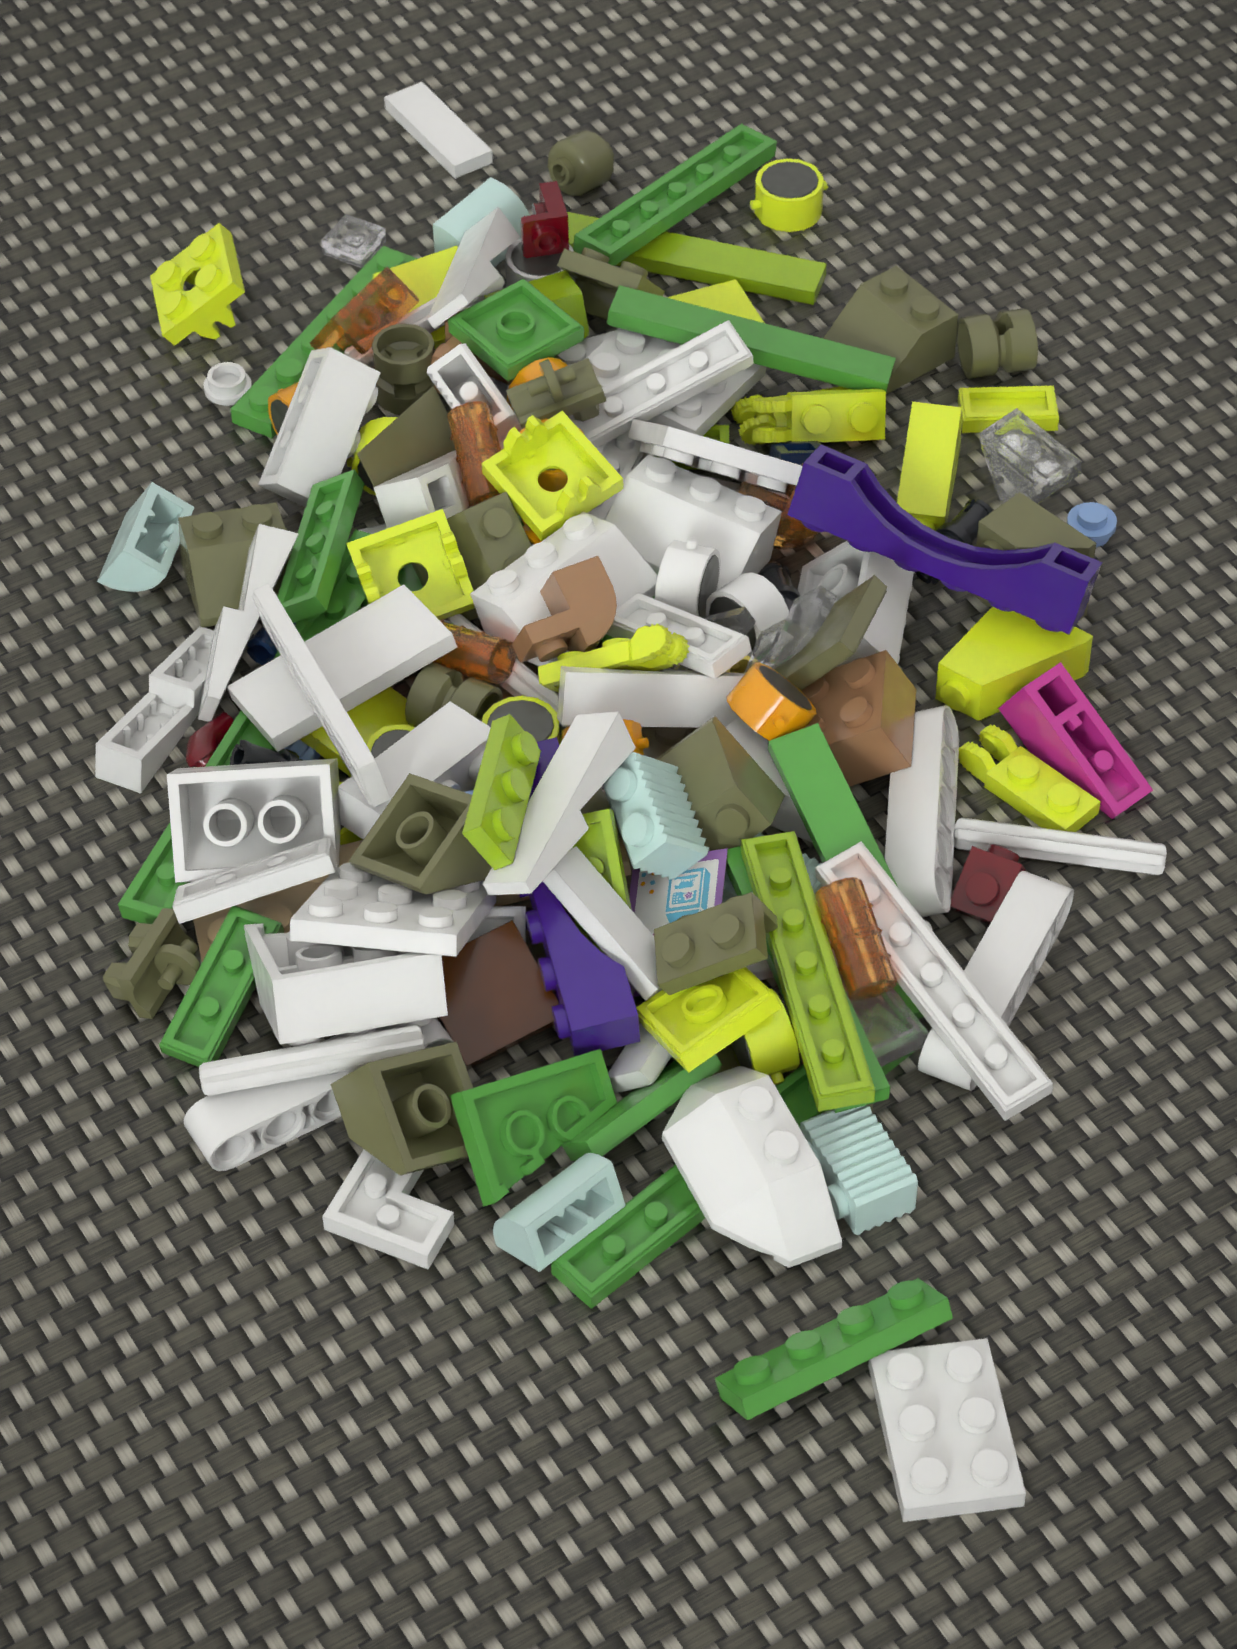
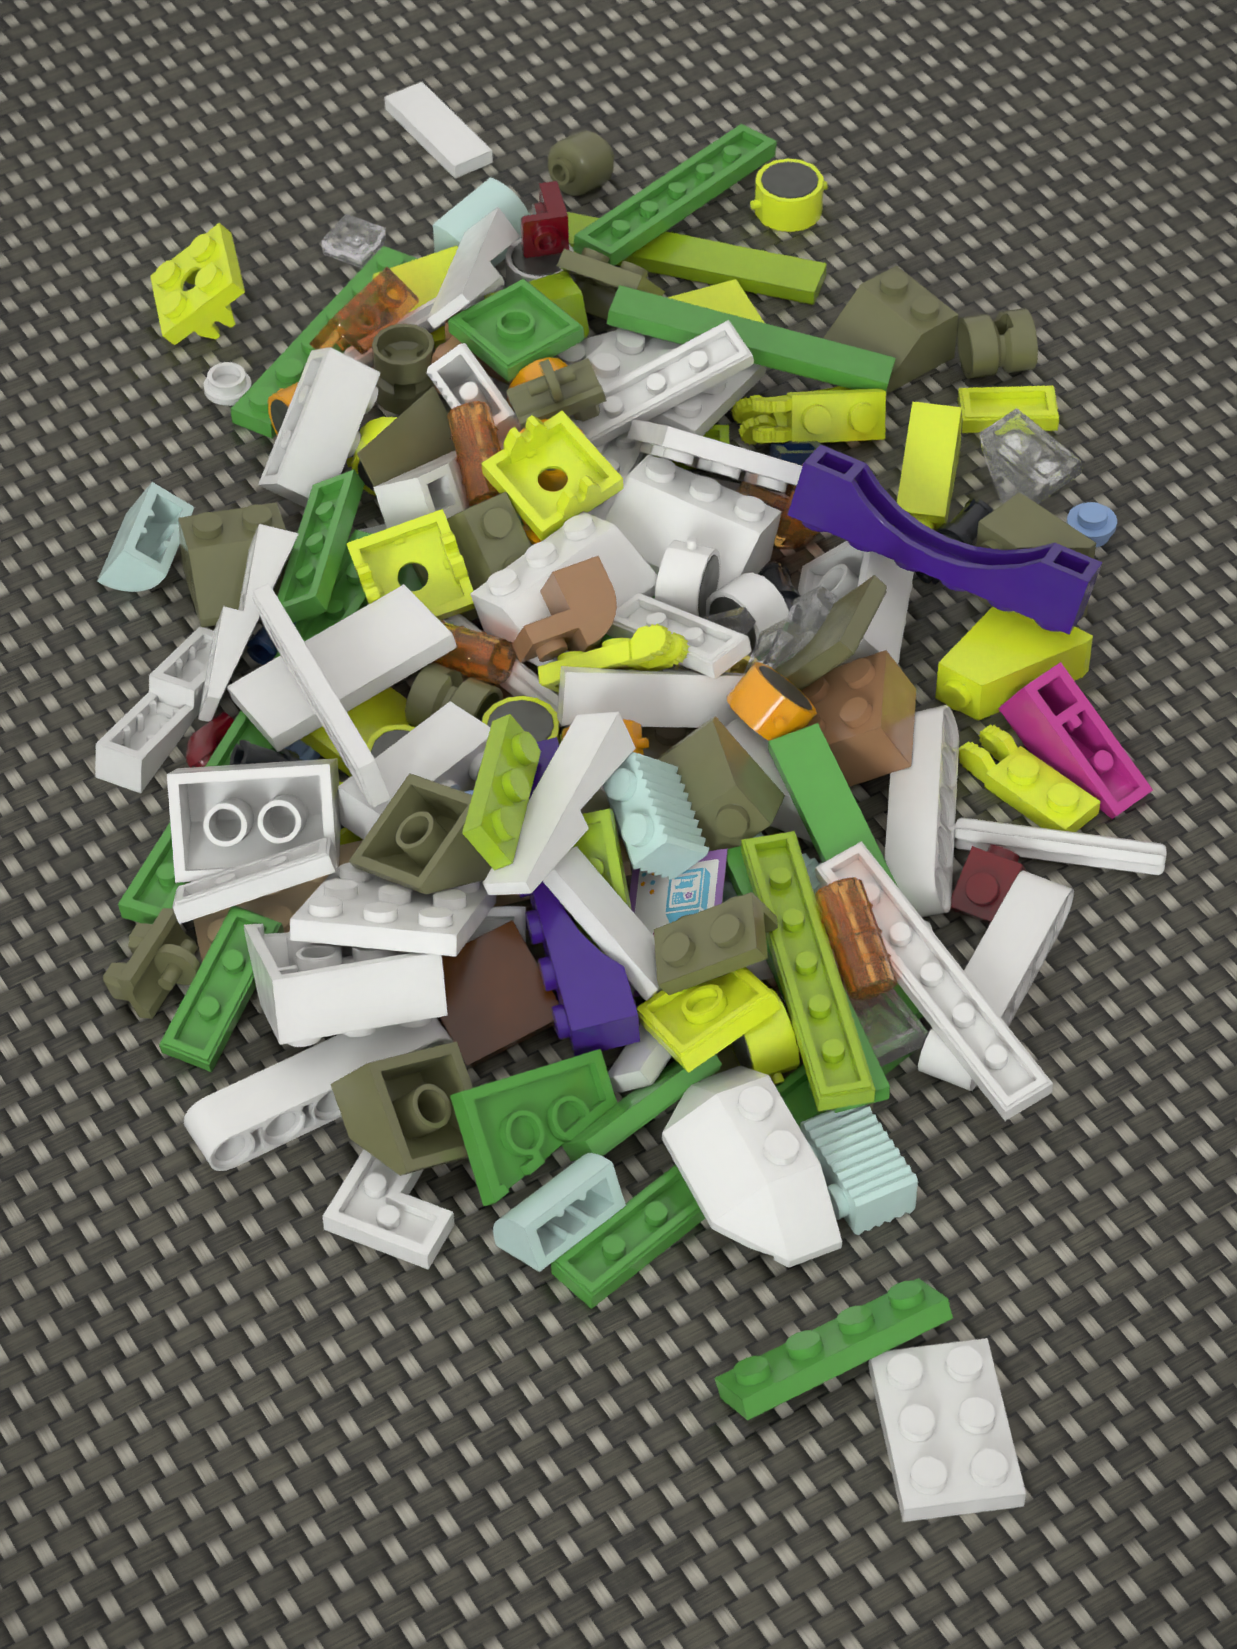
white axle [199,1025,425,1096] -> none

